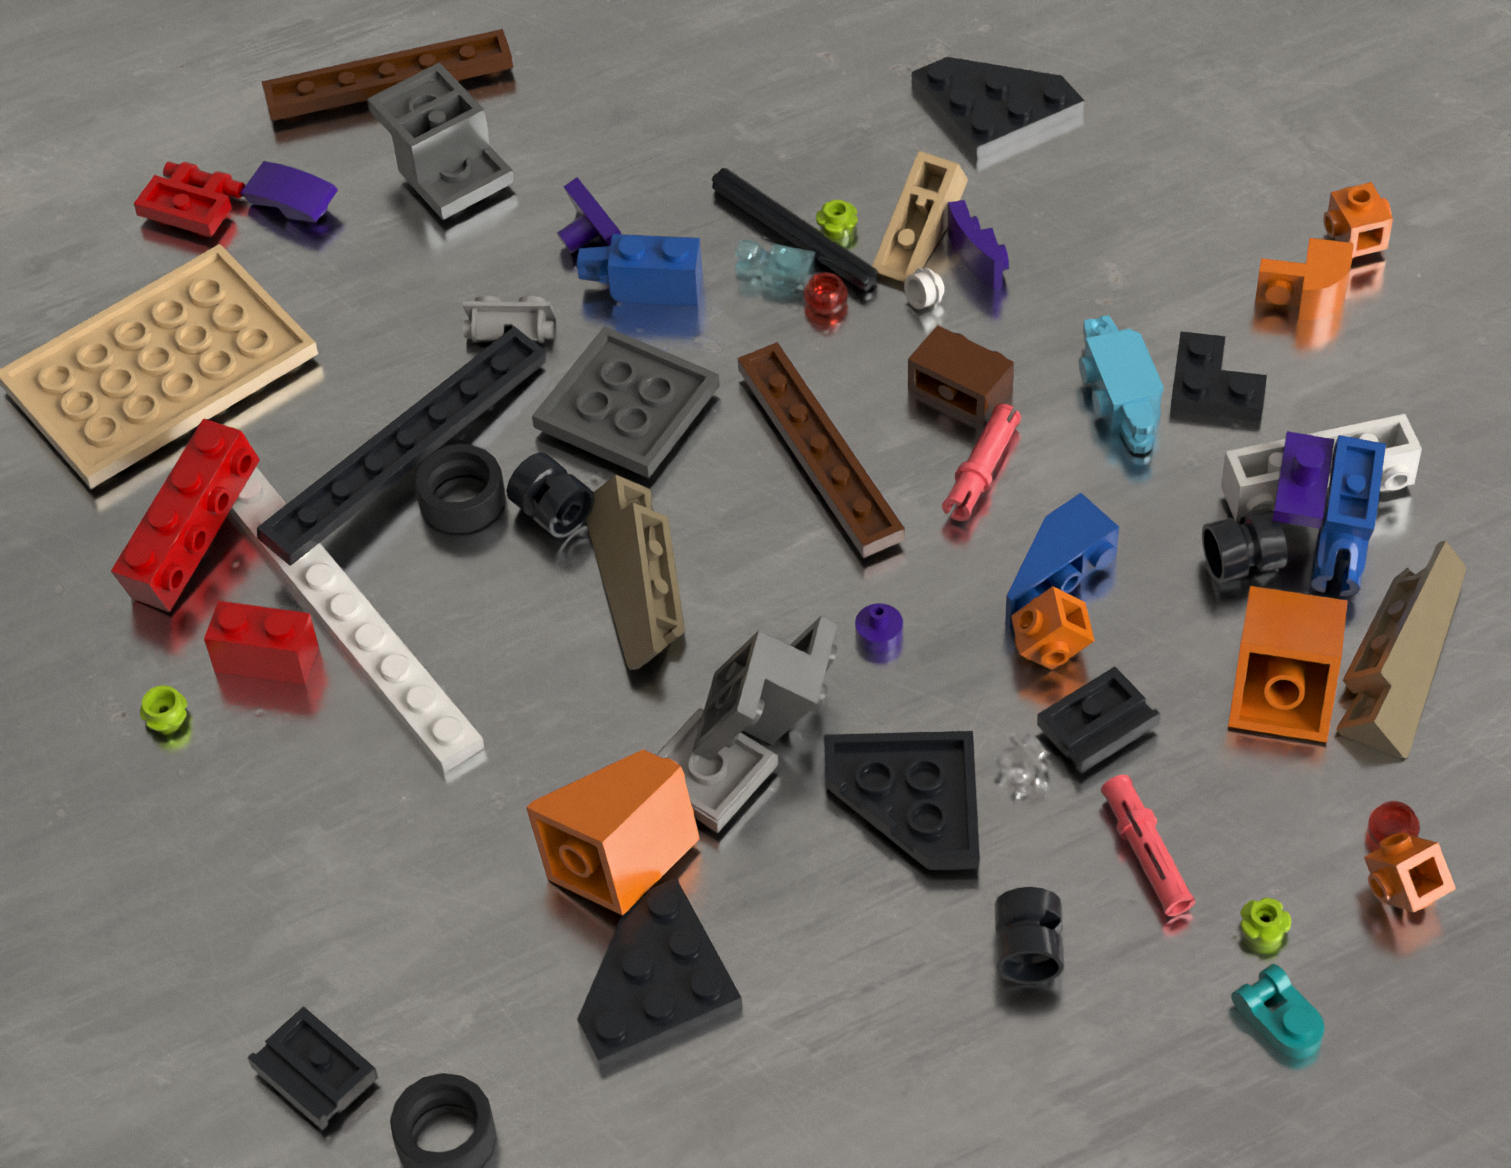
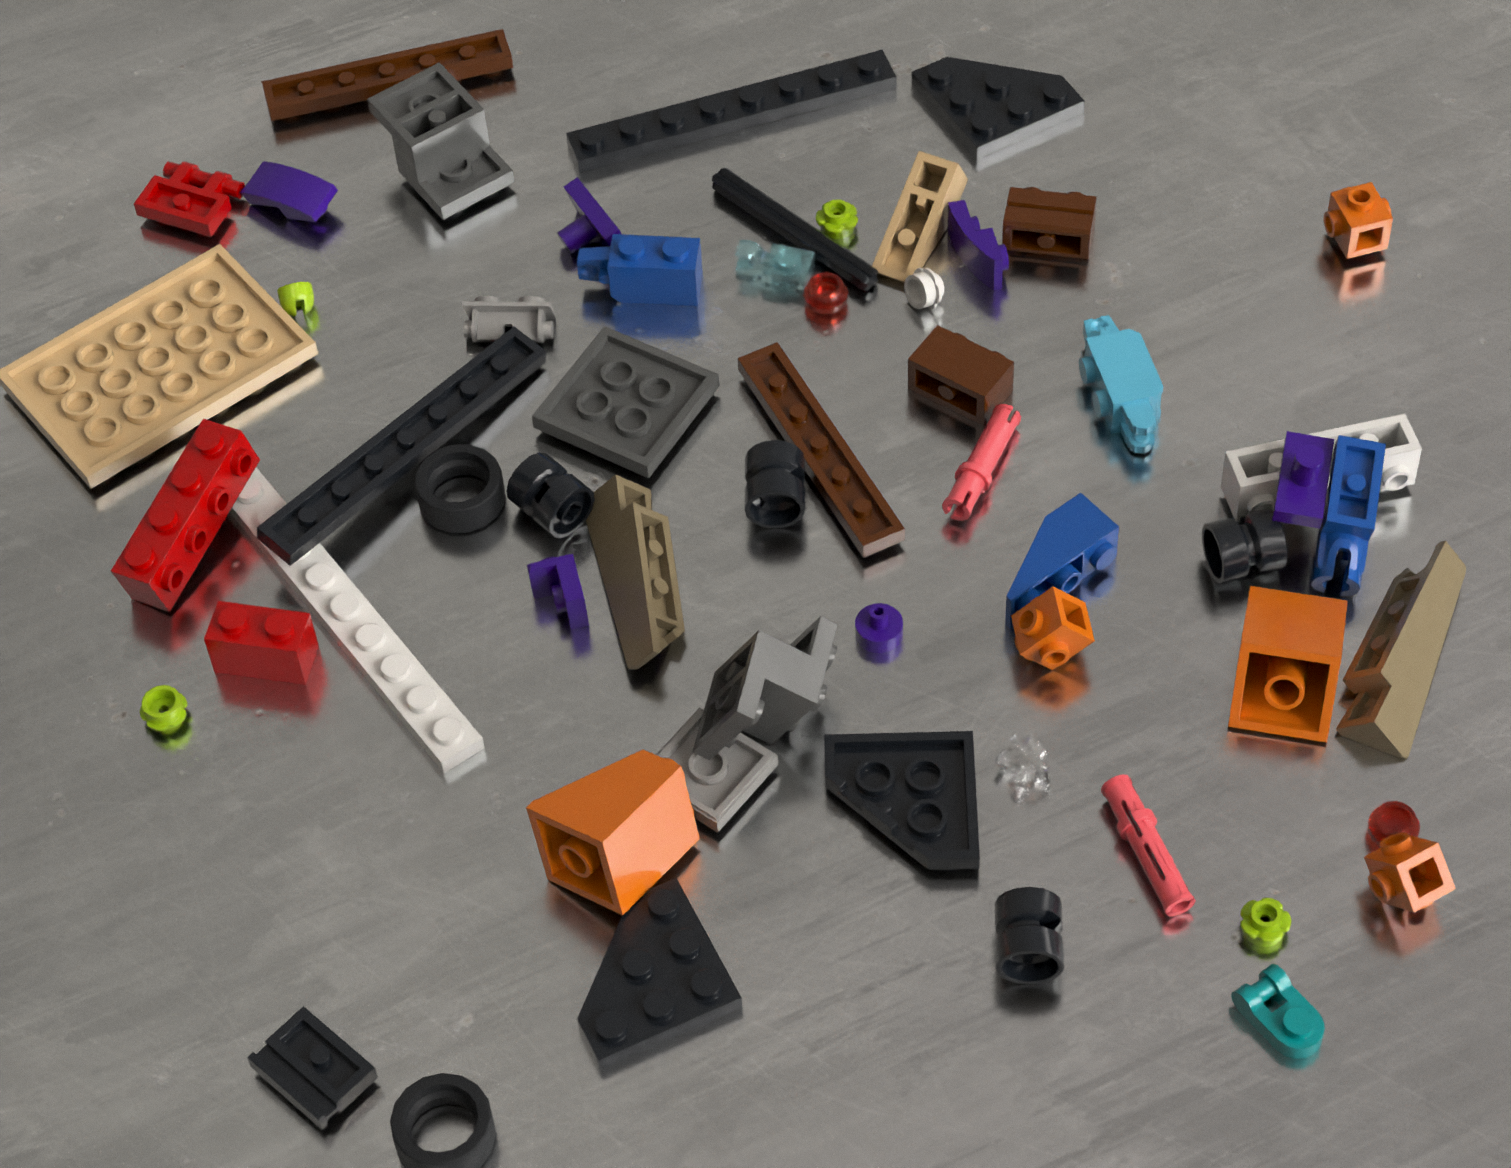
black plate [1037,666,1160,773] -> none
black plate [1170,331,1267,421] -> none
orange brick [1255,238,1354,320] -> none
none -> lime hinge [277,282,314,317]
none -> dark purple bracket [527,554,589,630]
none -> black plate [566,50,897,173]
none -> black wheel [745,440,805,529]
none -> reddish brown brick [1002,187,1097,260]

